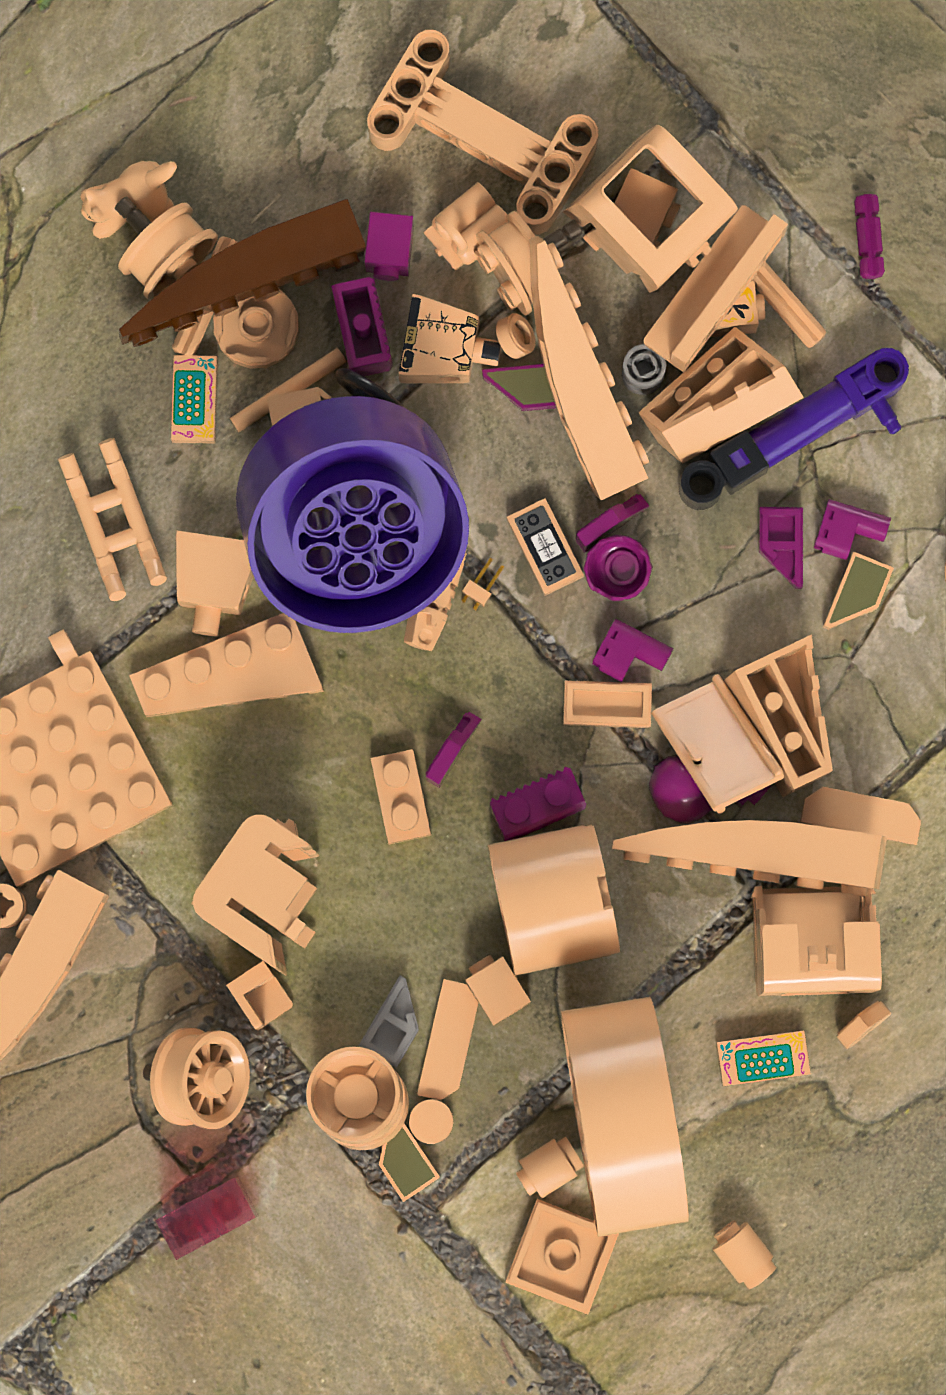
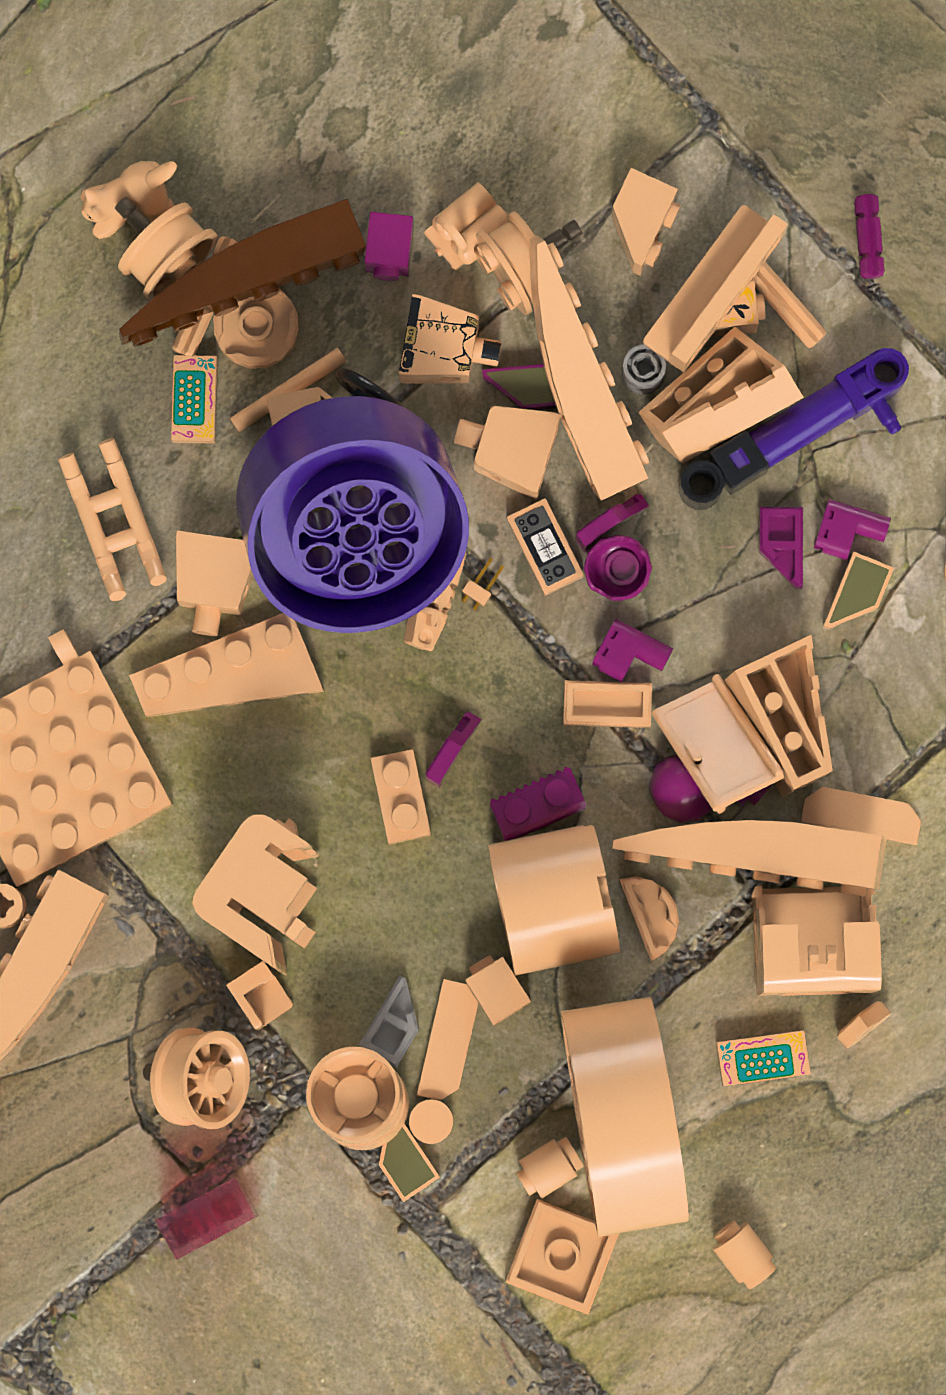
magenta brick [331,277,393,377] -> none
light nougat beam [367,29,598,235] -> none
light nougat tile [496,313,535,359] -> none
light nougat piece [563,125,738,293] -> none
none -> light nougat torso [454,406,561,500]
none -> light nougat tile [619,876,679,961]

